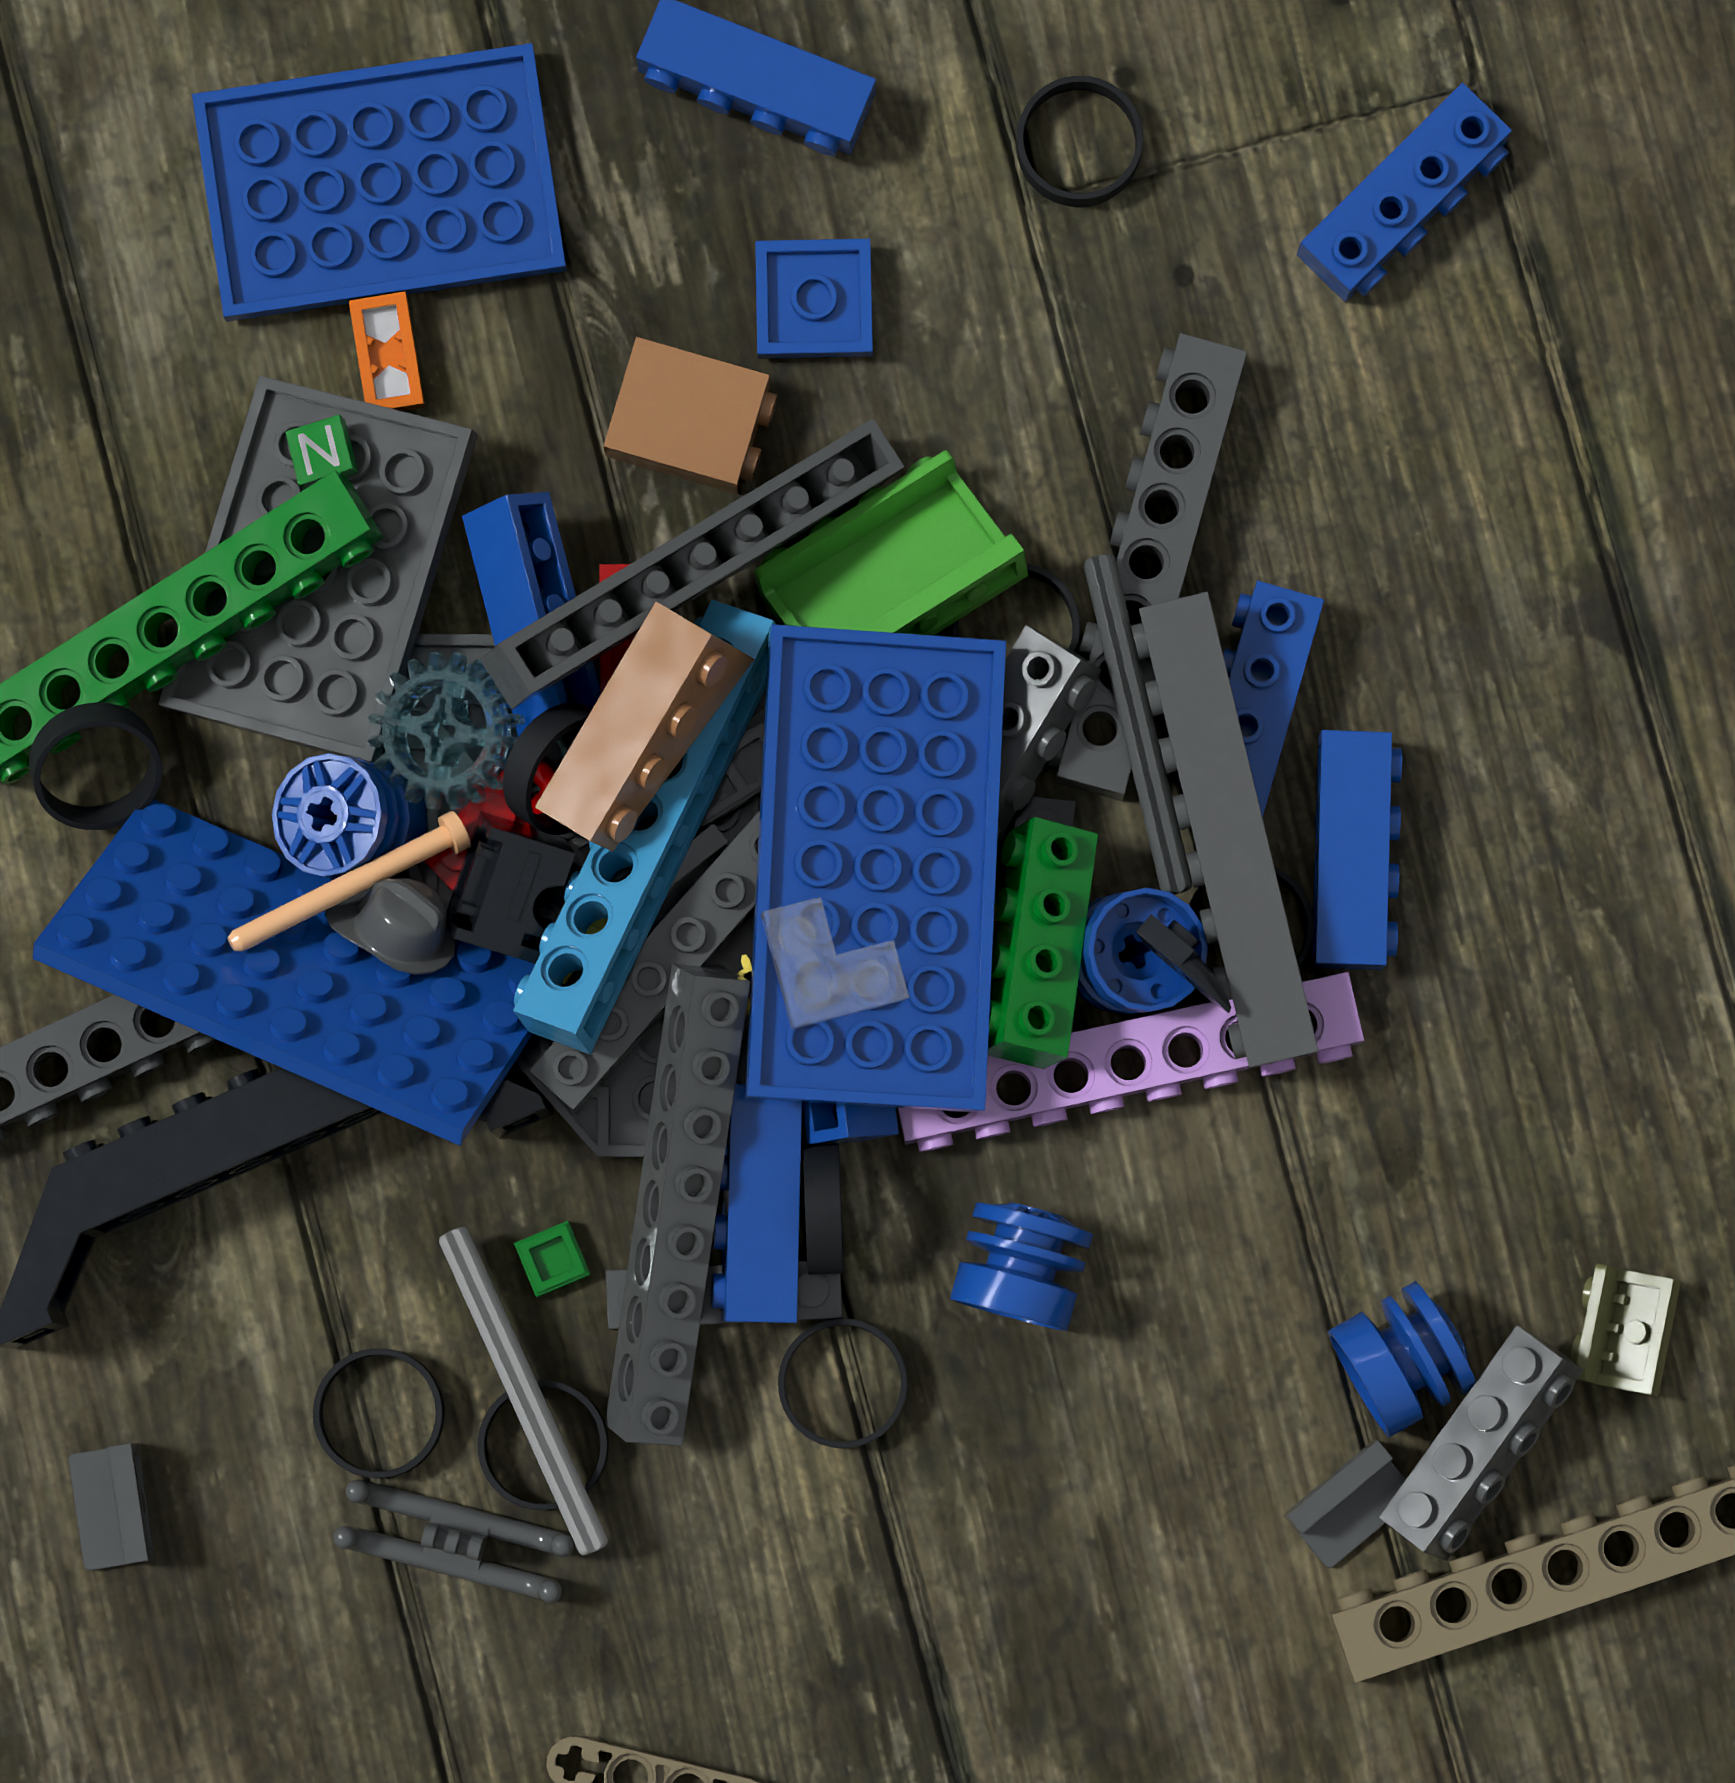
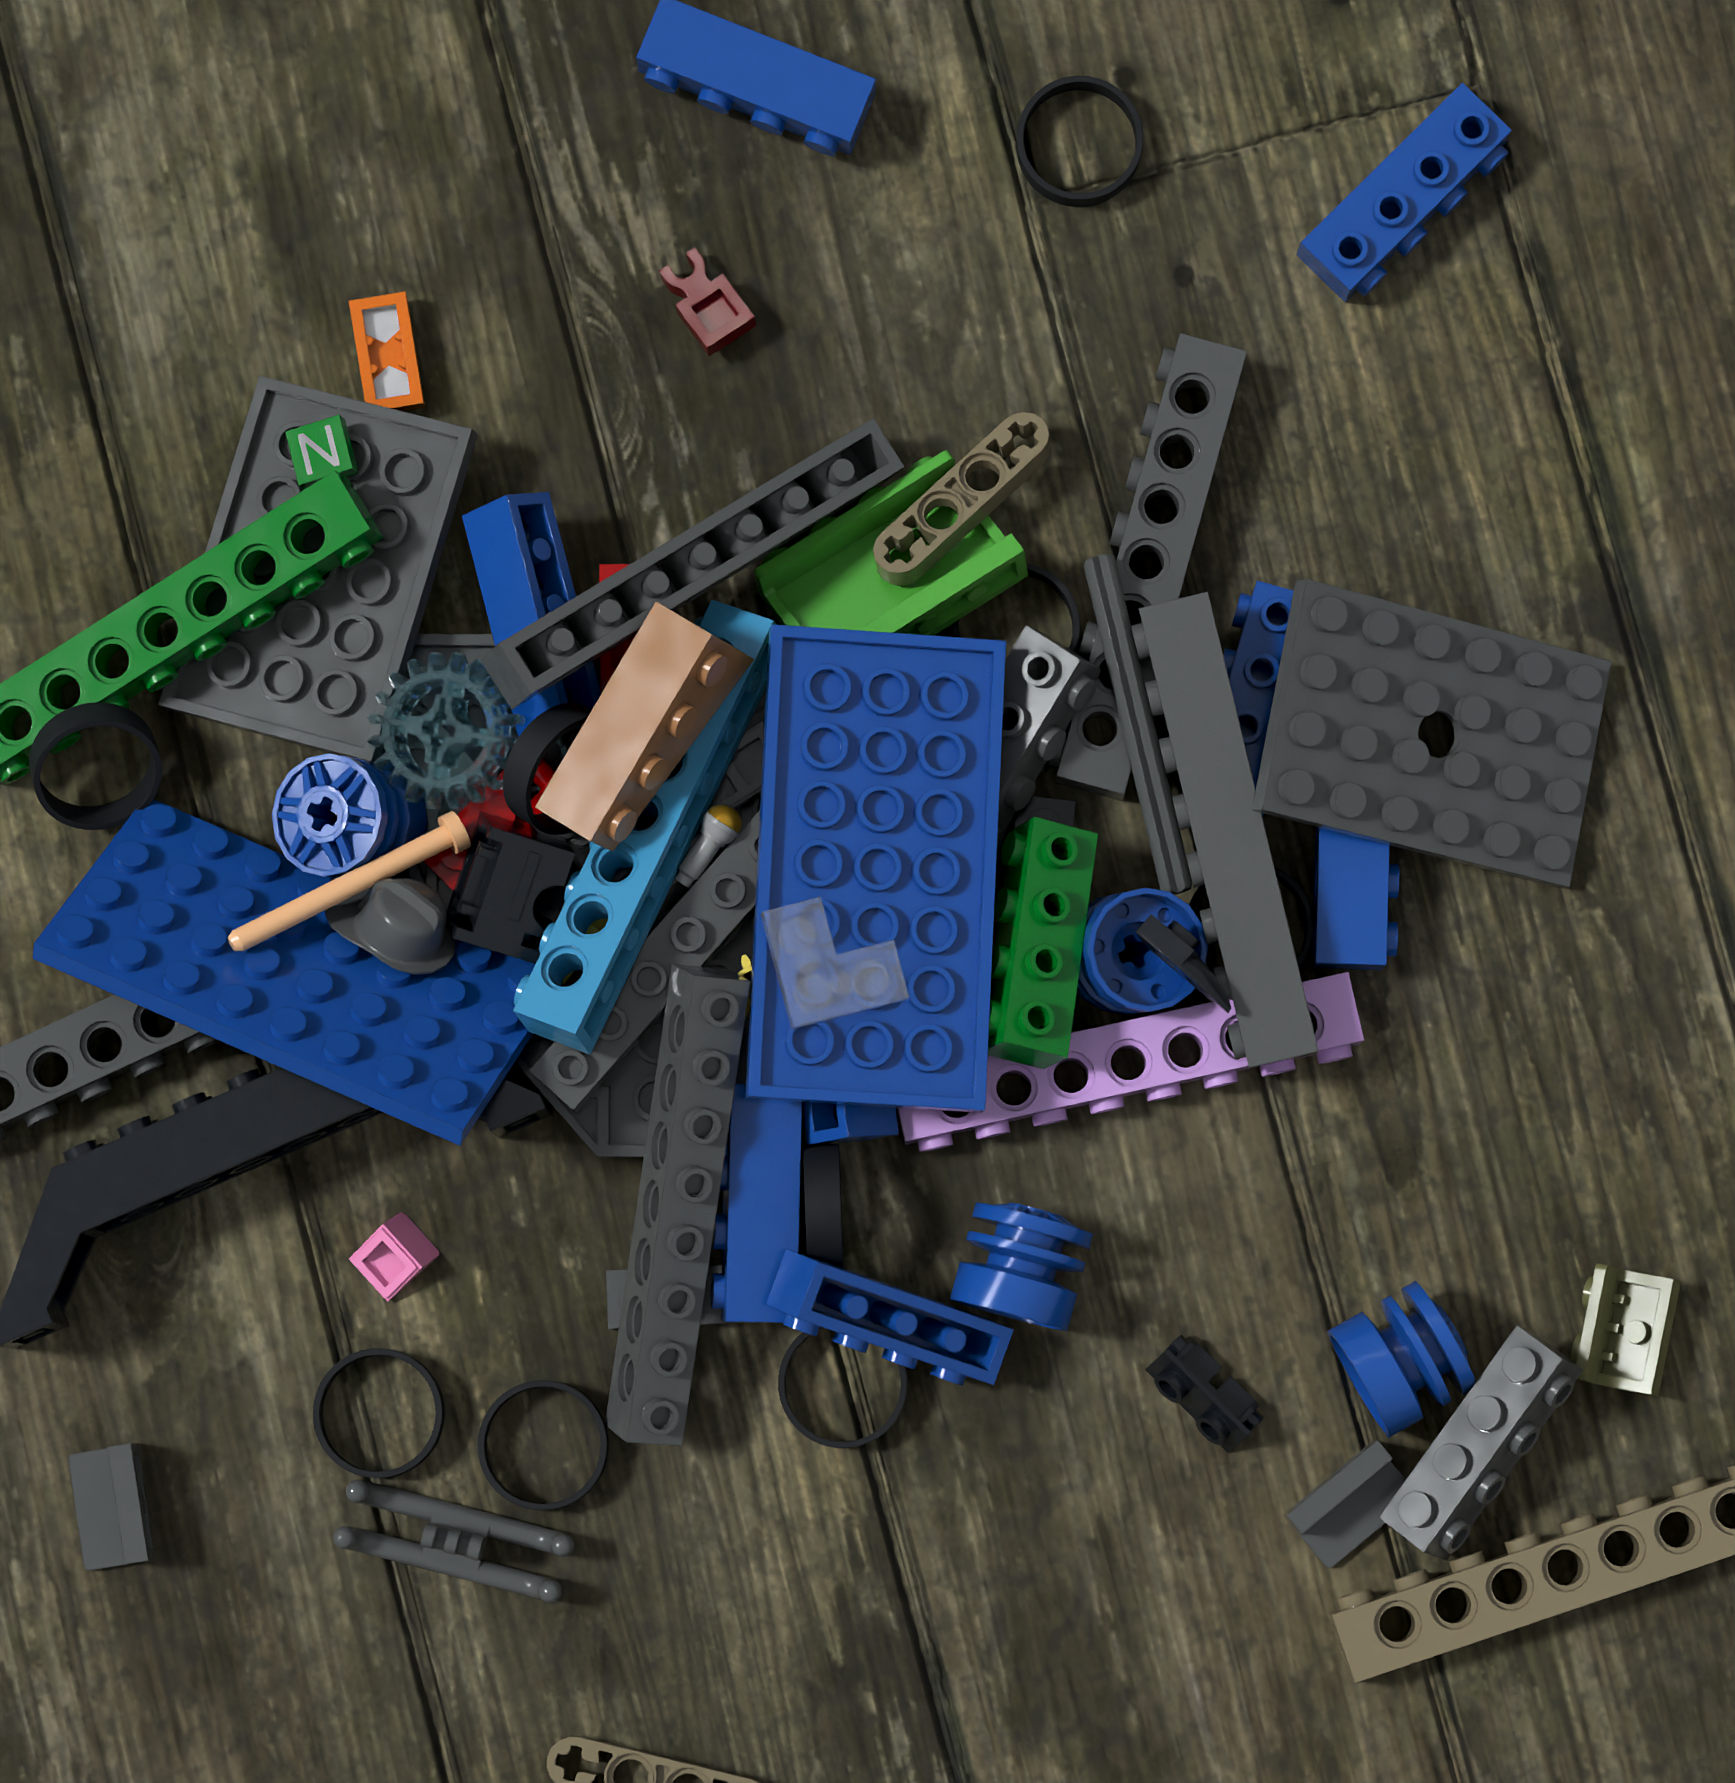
blue plate [192,43,567,322] -> none
light grey axle [439,1227,608,1555] -> none
green tile [514,1220,591,1298] -> none
medium nougat brick [603,337,778,495] -> none
blue plate [755,238,873,359] -> none
none -> bright pink slope [349,1212,439,1302]
none -> plate [659,247,757,357]
none -> light grey piece [675,805,742,888]
none -> blue brick [766,1249,1014,1386]
none -> dark tan beam [873,412,1051,586]
none -> black hinge [1145,1334,1264,1453]
none -> dark grey plate [1252,579,1611,888]

